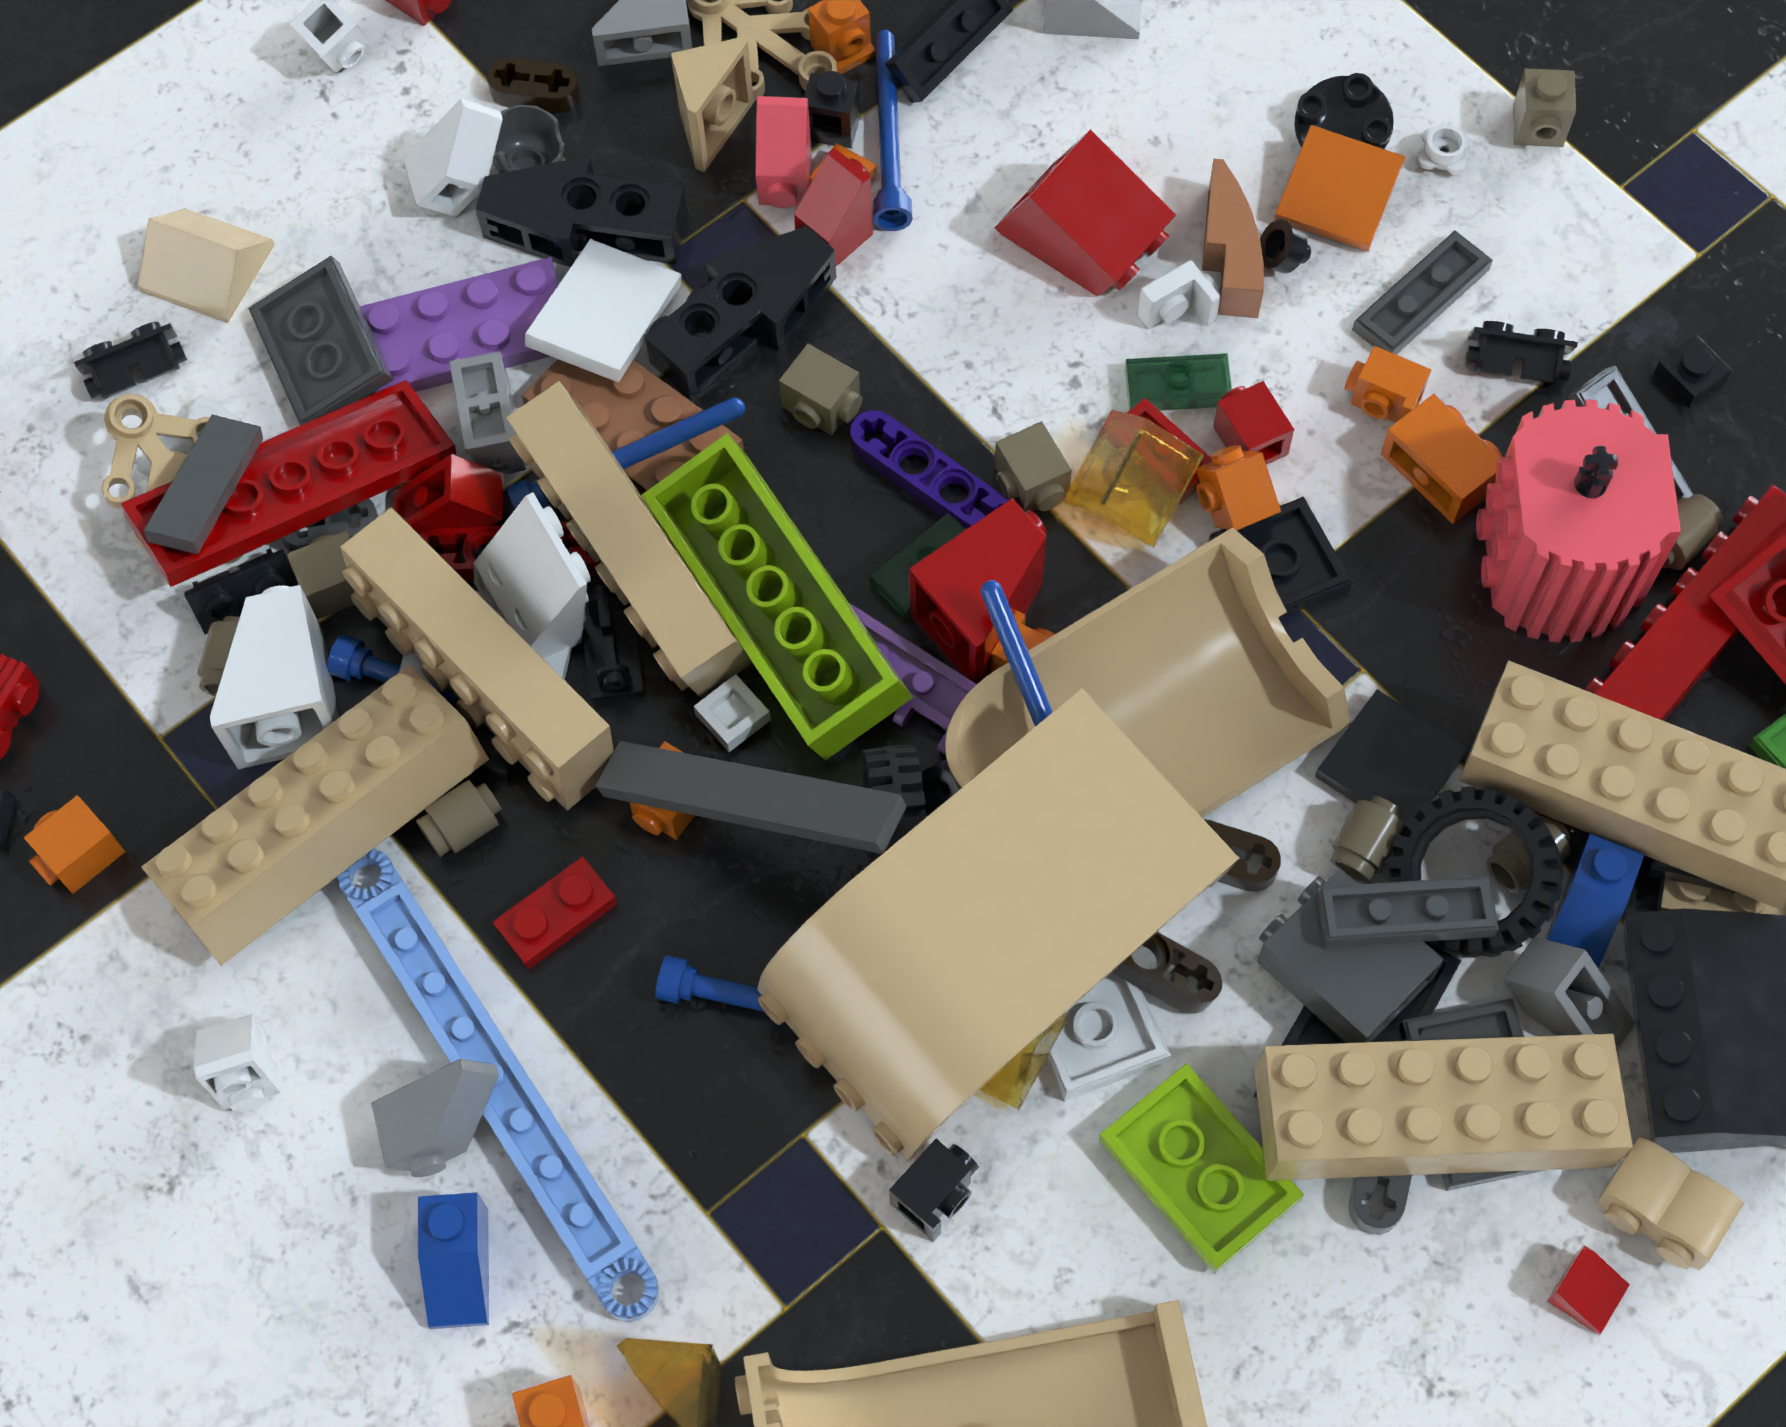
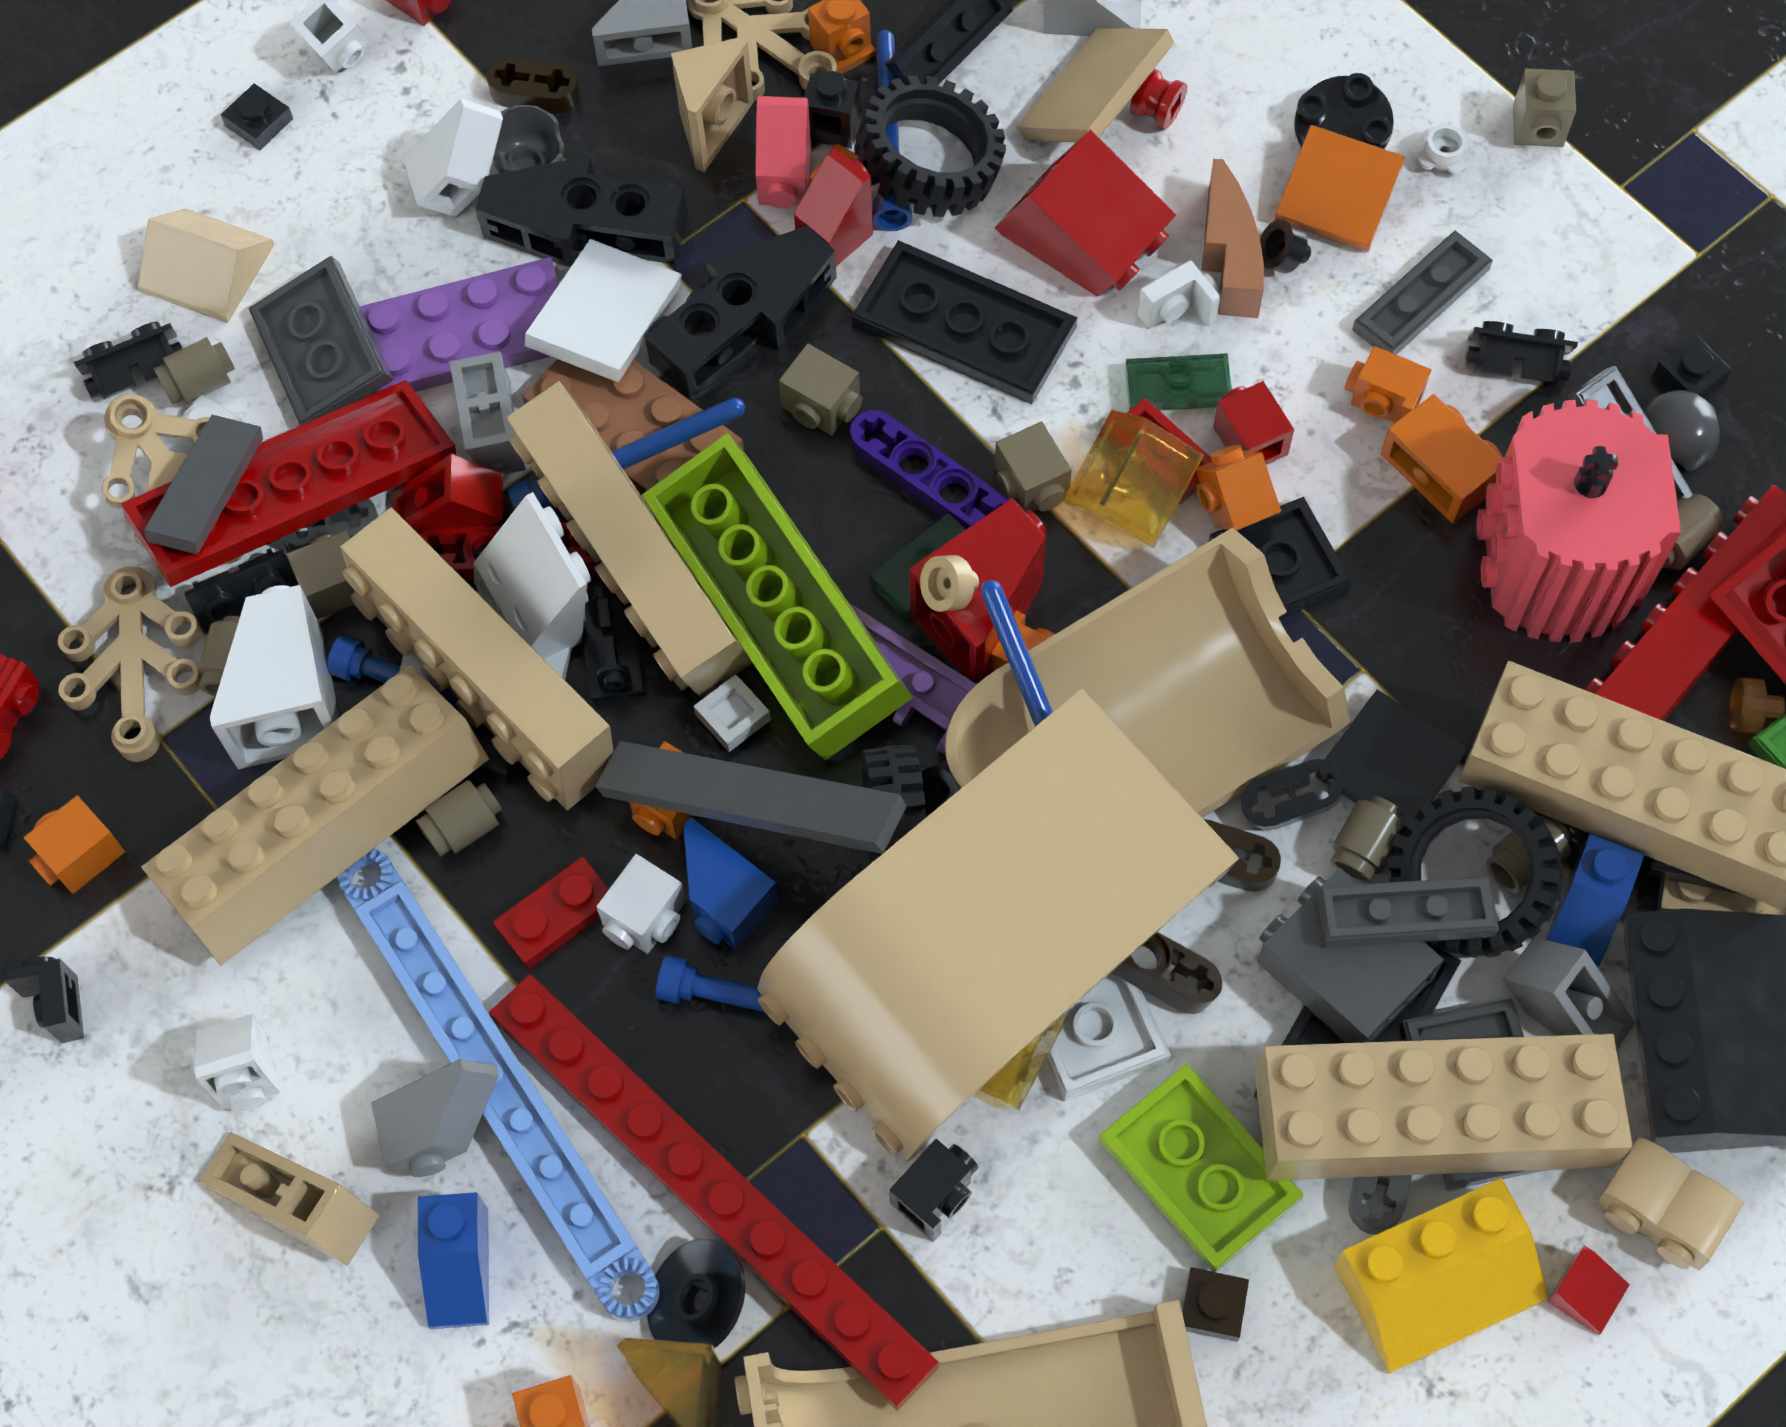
none -> black bracket [5,956,84,1043]
none -> tan plant [58,566,201,762]
none -> dark tan brick [153,337,235,405]
none -> tan slope [198,1132,380,1266]
none -> black plate [221,83,293,150]
none -> red plate [489,974,939,1411]
none -> white brick [596,854,686,954]
none -> black dish [647,1238,746,1358]
none -> blue slope [684,817,779,950]
none -> black tile [851,240,1078,404]
none -> black tyre [854,75,1006,217]
none -> tan tile [920,555,979,612]
none -> tan tile [1017,28,1174,143]
none -> red wheel [1130,68,1188,129]
none -> dark brown plate [1182,1267,1249,1342]
none -> black beam [1241,759,1344,831]
none -> yellow slope [1333,1178,1548,1374]
none -> dark grey hair [1643,390,1720,471]
none -> clear orange tile [1730,678,1785,733]

